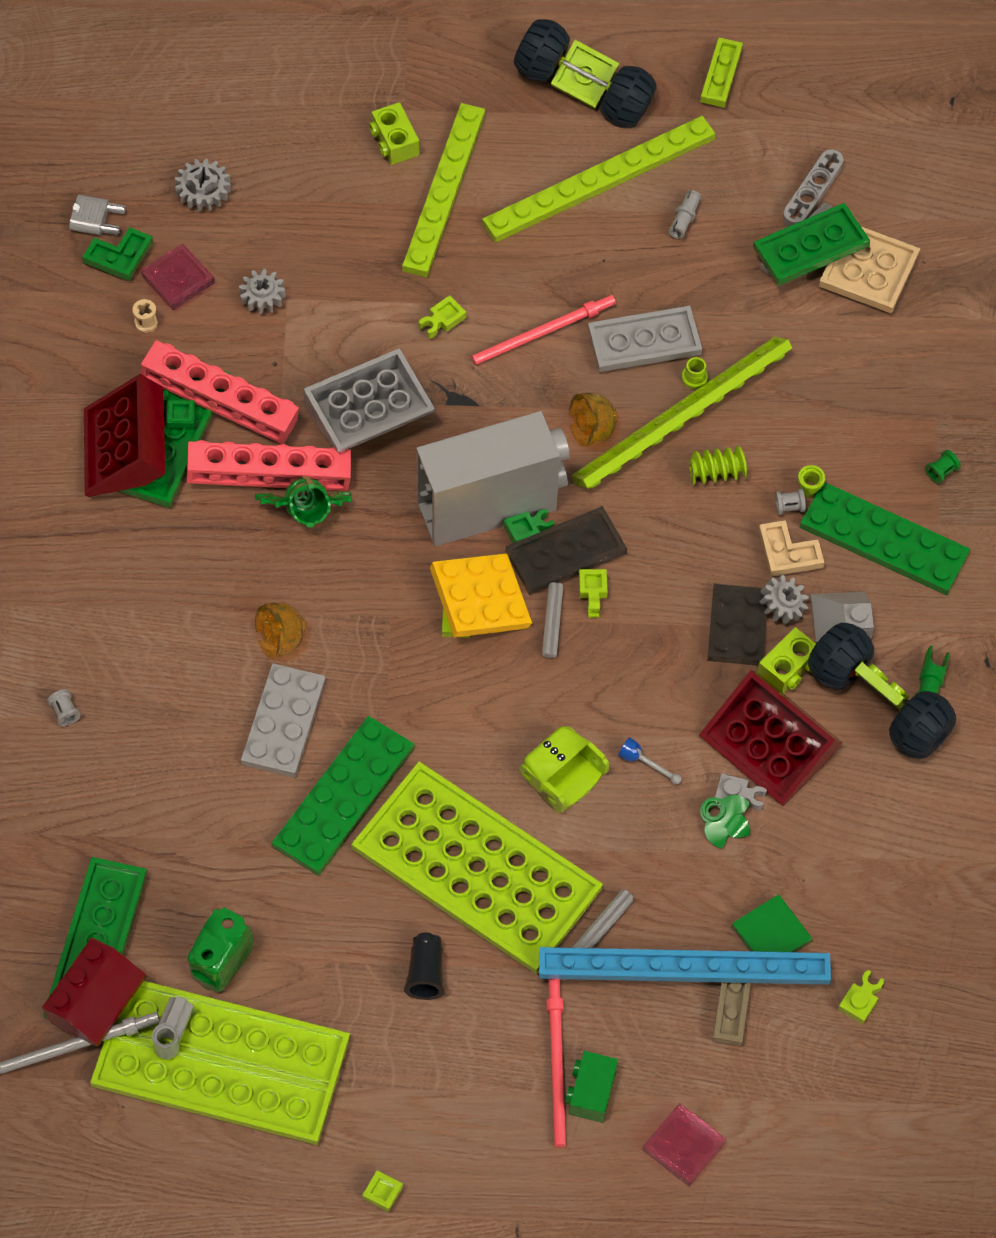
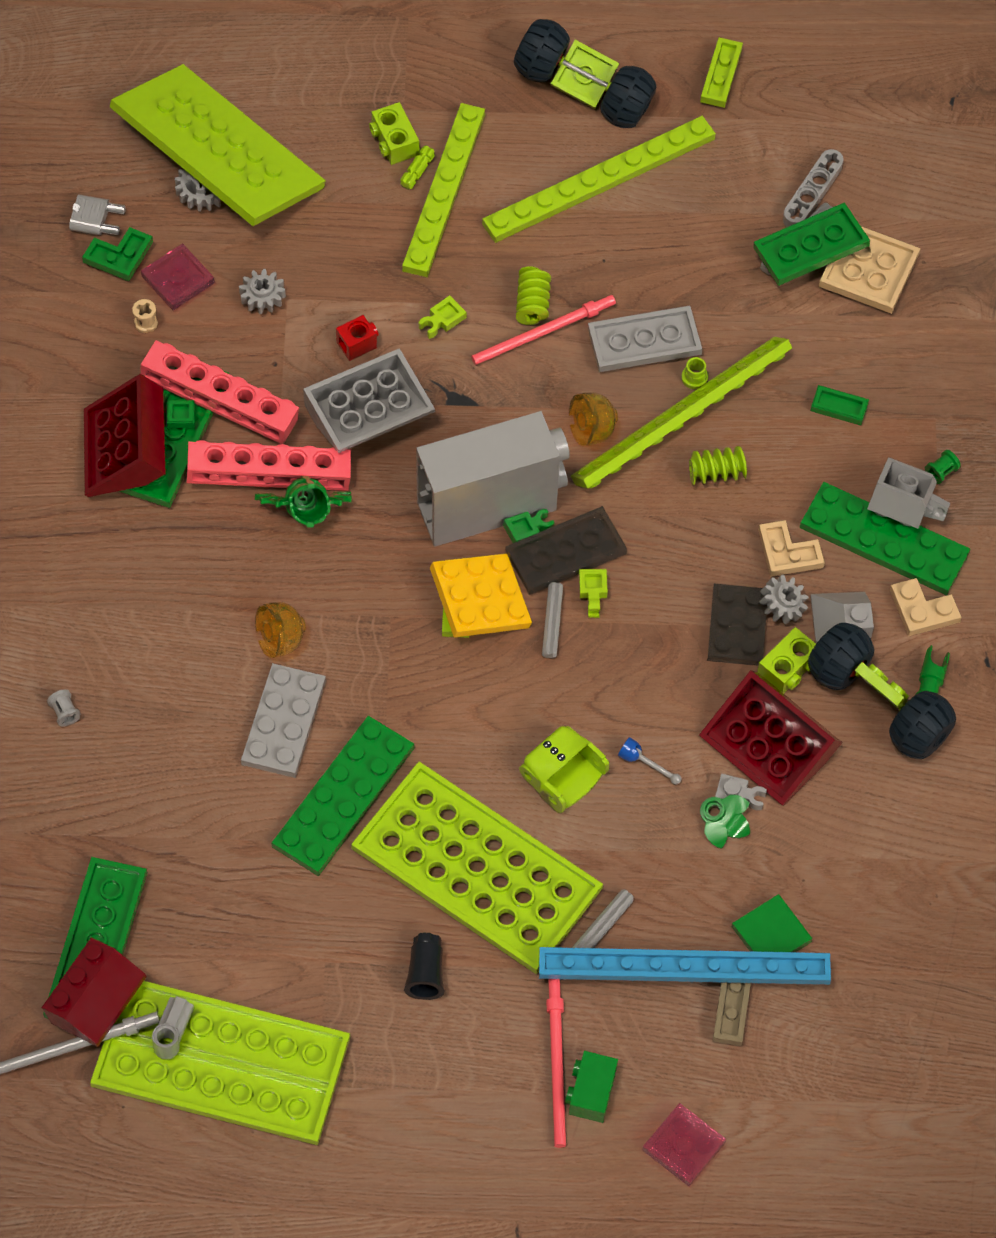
green piece [187,908,253,993] -> none
lime plate [362,1170,403,1213] -> none
light grey pin [668,190,702,239] -> none
light grey bush [775,488,806,515] -> none
lime piece [798,465,825,498] -> none
lime plate [838,970,884,1025] -> none
none -> lime plate [110,64,326,226]
none -> red brick [336,315,379,361]
none -> lime axle [400,145,435,190]
none -> lime piece [516,266,551,325]
none -> green tile [810,385,869,426]
none -> light grey hinge [867,457,950,529]
none -> tan plate [890,578,961,636]

